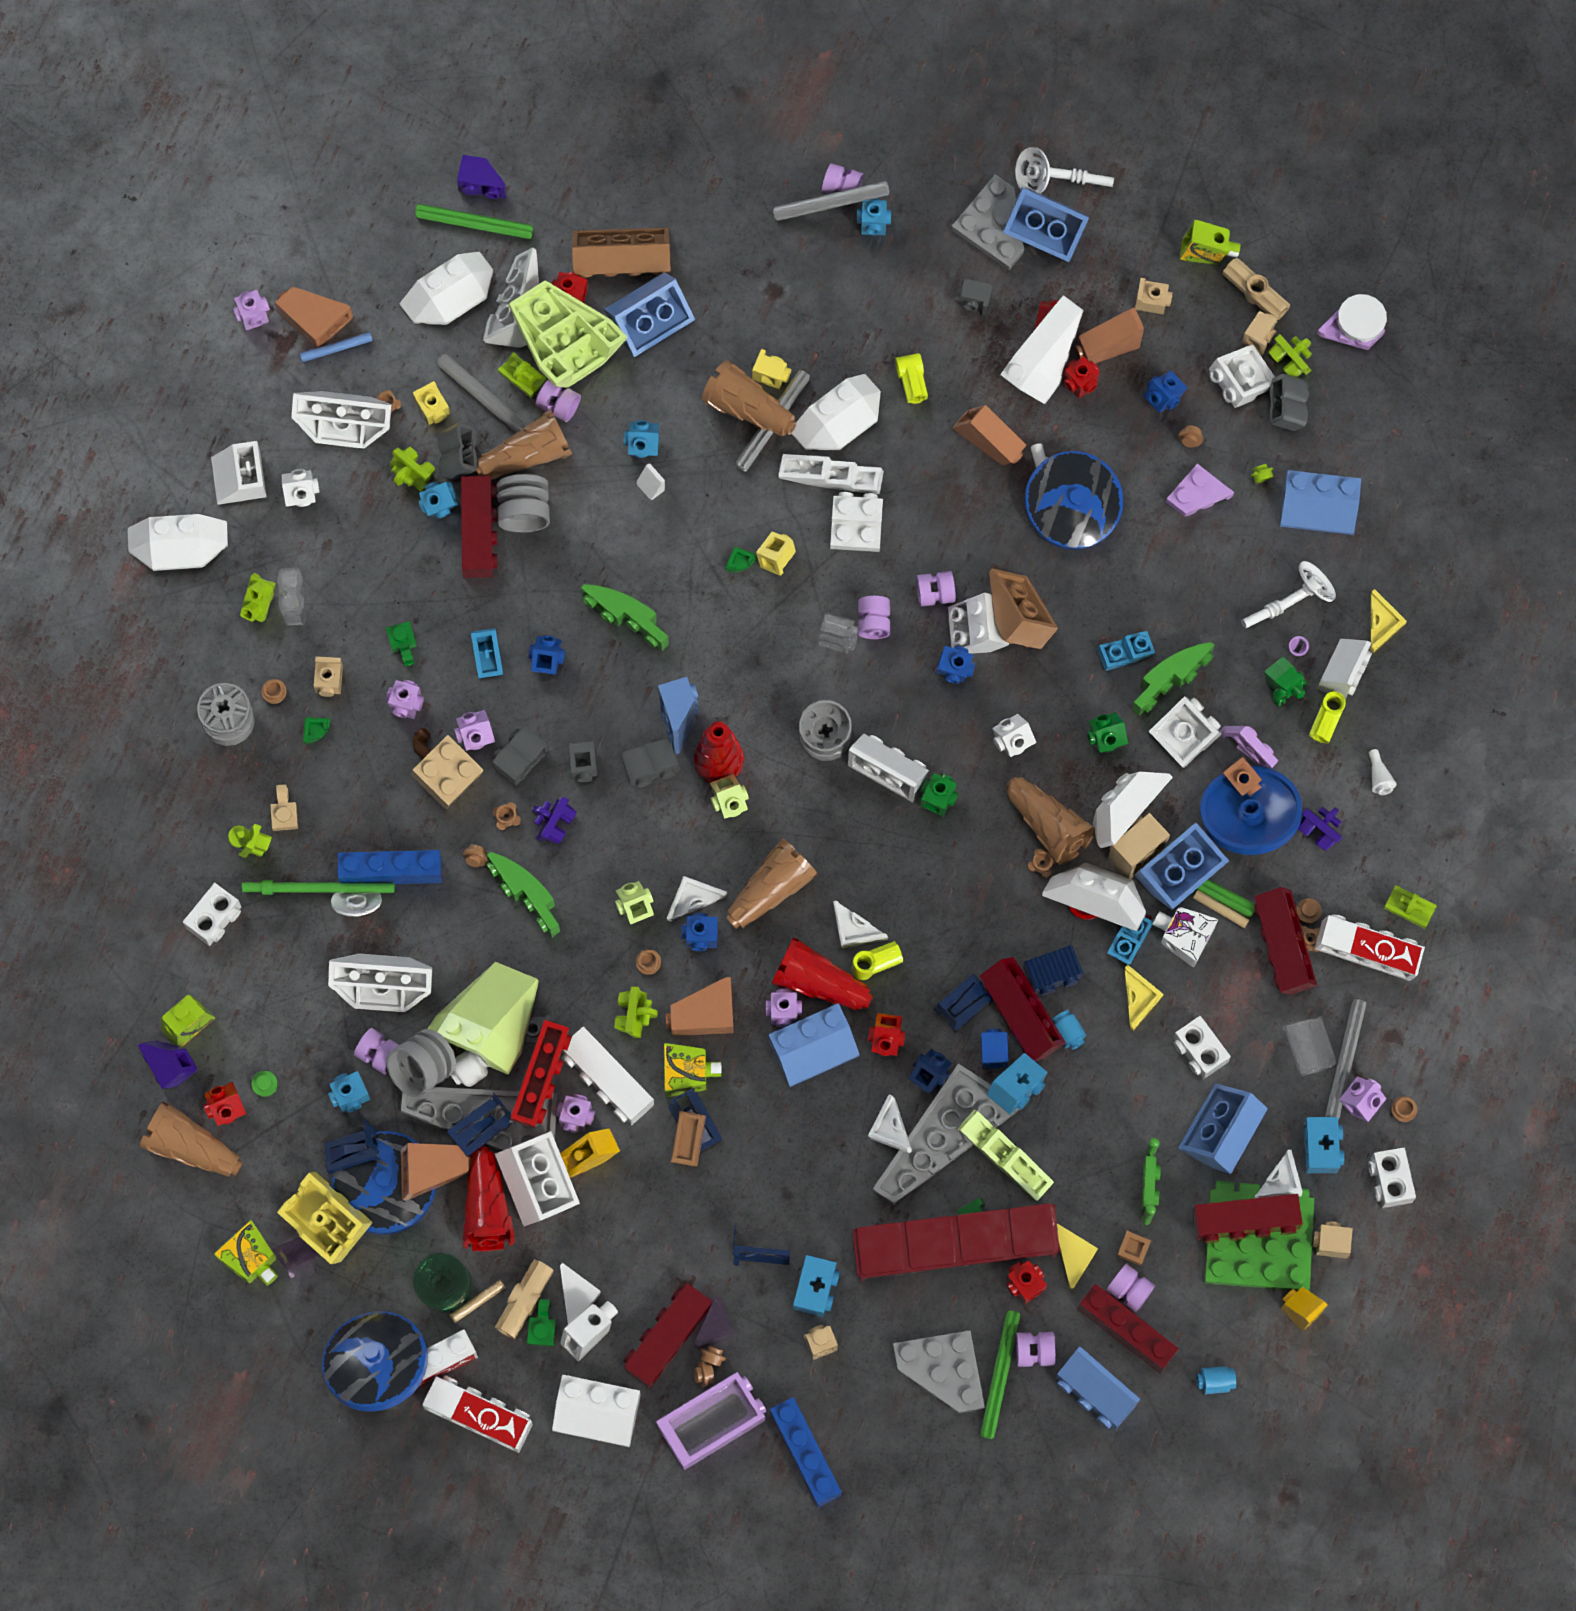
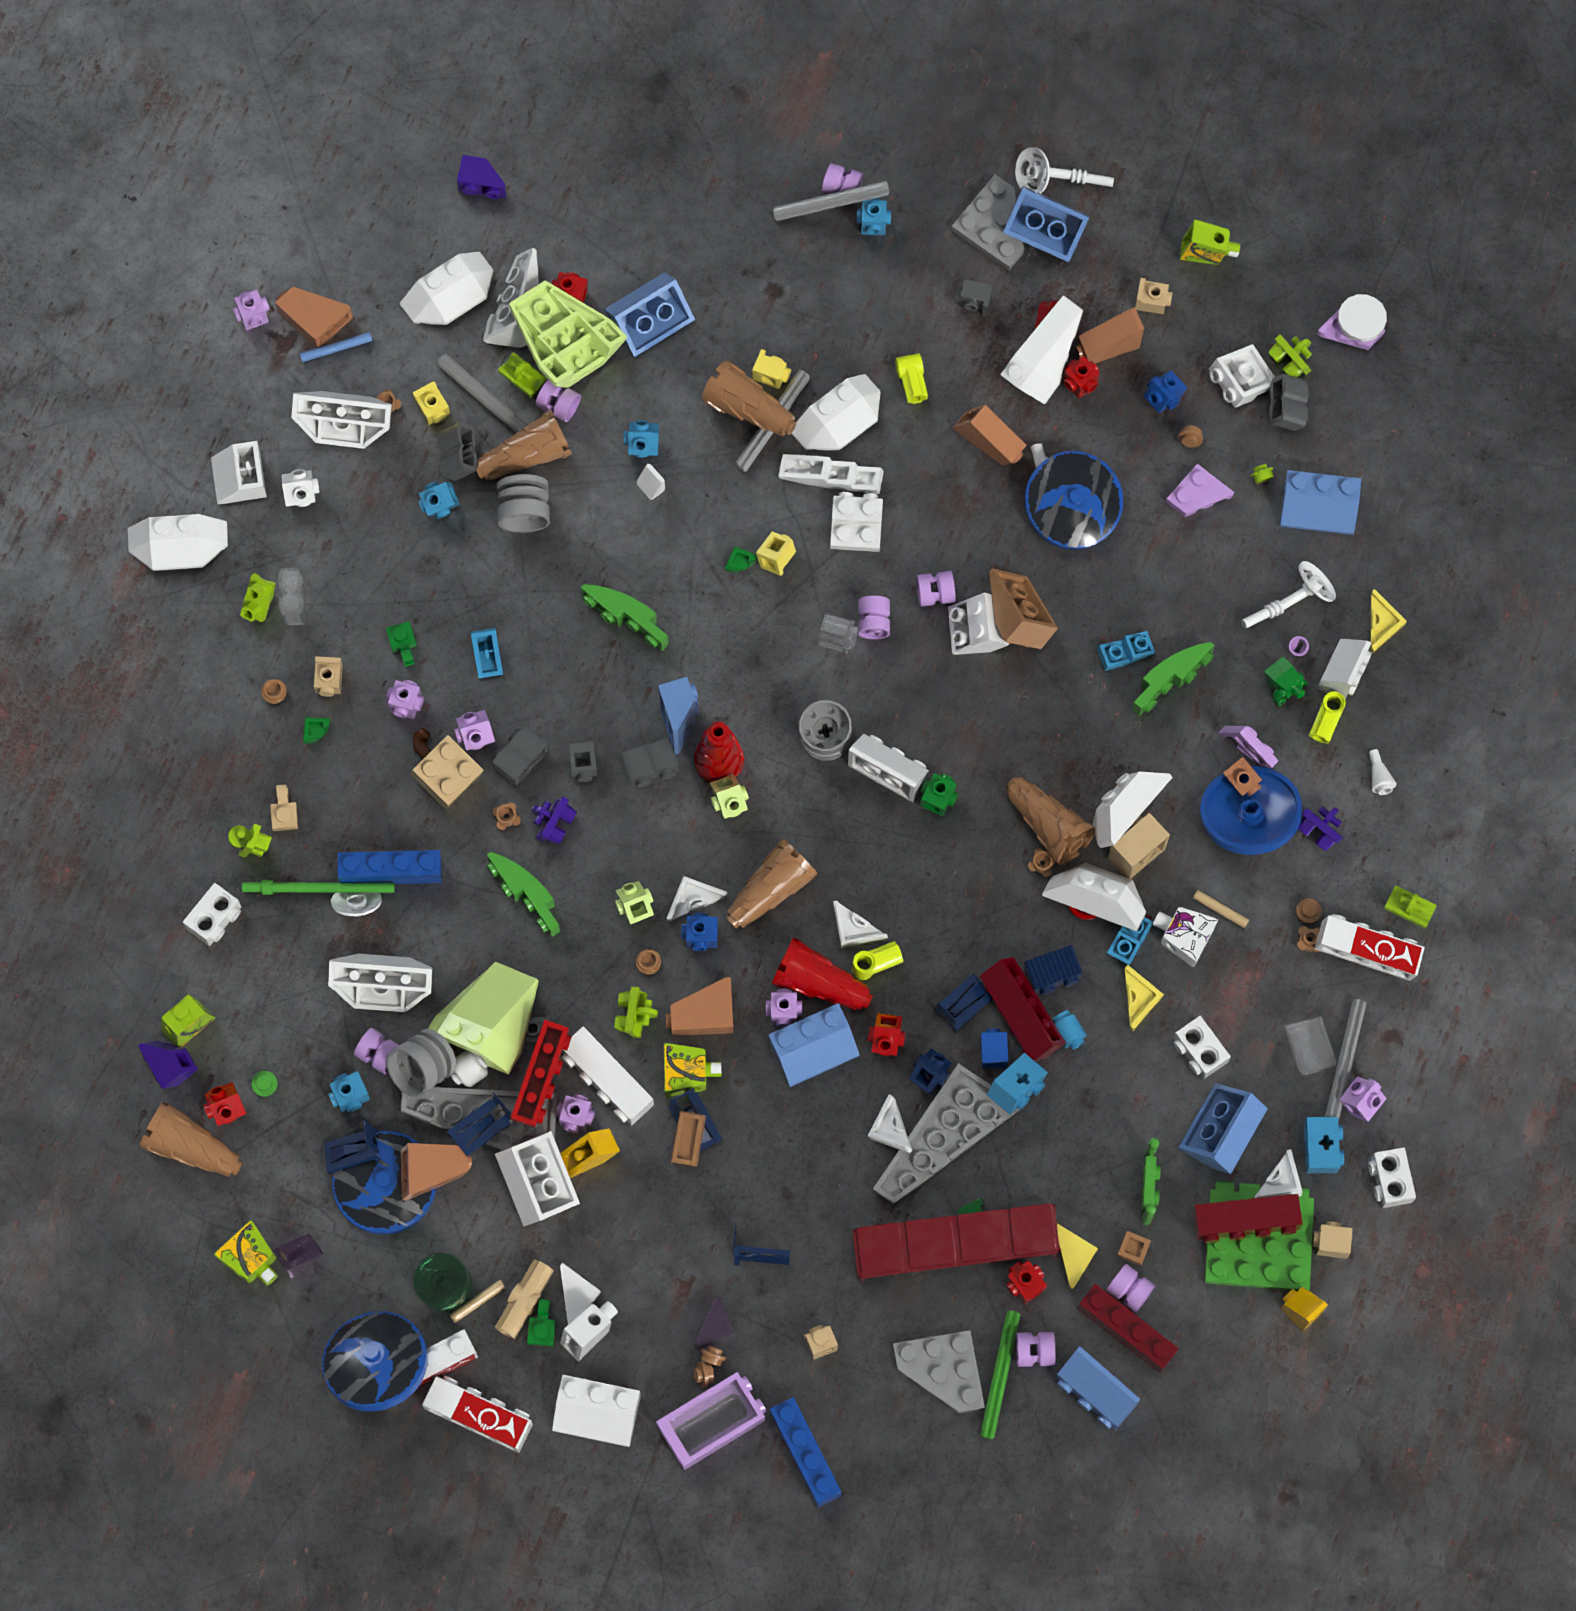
light grey wheel [197,683,255,746] -> none
light yellow piece [277,1172,373,1264] -> none
lime hips [389,447,435,492] -> none
bright green axle [415,204,533,239] -> none
dark red brick [461,476,498,578] -> none
red cone [462,1147,515,1252] -> none
medium nougat plate [463,845,488,867] -> none
blue brick [528,635,565,675] -> none
medium nougat slope [572,227,671,277] -> none
dark red brick [623,1283,713,1389] -> none
dark azure brick [793,1255,840,1317] -> none
blue brick [935,646,976,684] -> none
yellowish green slope [957,1110,1054,1201] -> none
white brick [992,714,1036,757] -> none
green brick [1087,712,1128,753] -> none
medium blue slope [1134,823,1229,910] -> none
white plate [1149,697,1222,768] -> none
dark azure brick [1196,1366,1236,1394] -> none
bright green axle [1197,879,1255,917] -> none
tan piece [1222,258,1290,320] -> none
tan brick [1242,311,1277,355] -> none
dark red brick [1254,886,1318,995] -> none
medium nougat plate [1391,1096,1417,1122] -> none

